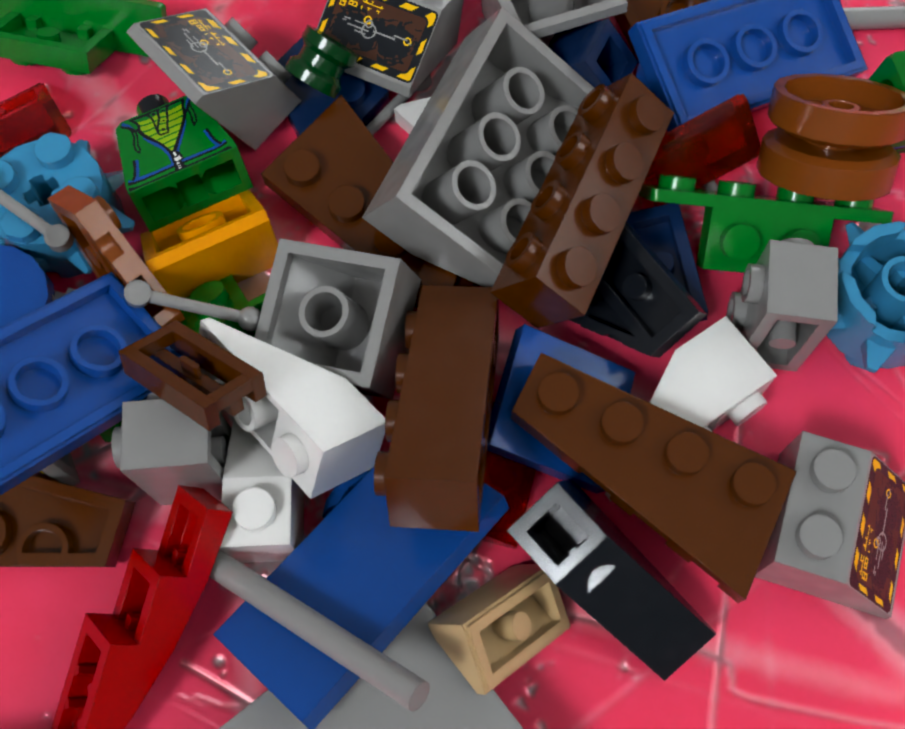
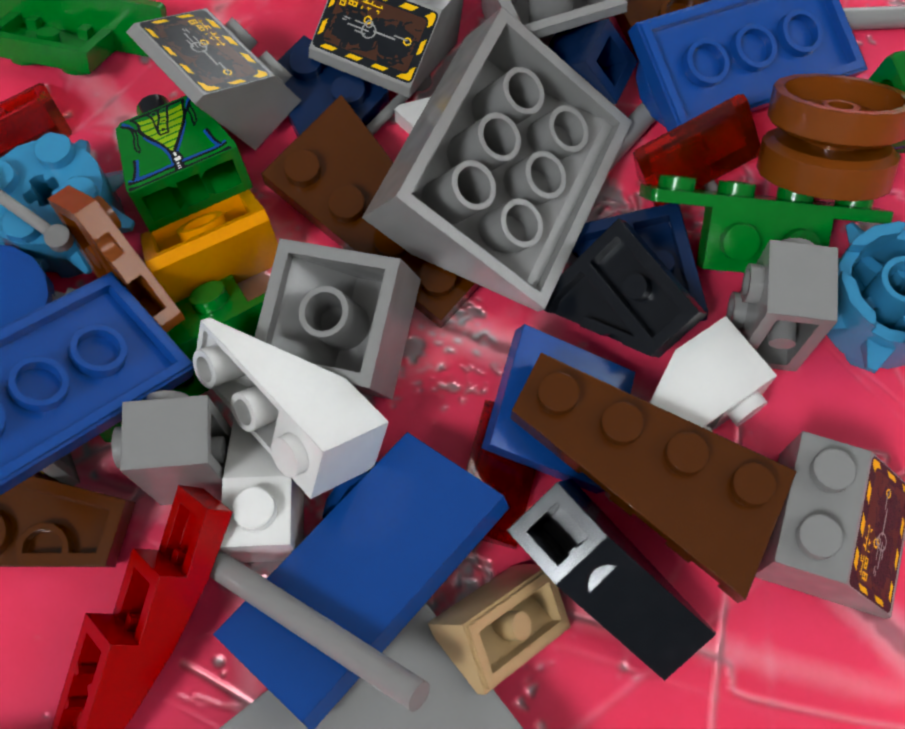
reddish brown tile [118,320,267,431] -> none
light grey hinge [124,280,261,331] -> none
dark green wheel [285,25,359,98] -> none
reddish brown brick [374,285,499,532] -> none
reddish brown brick [490,73,674,328] -> none

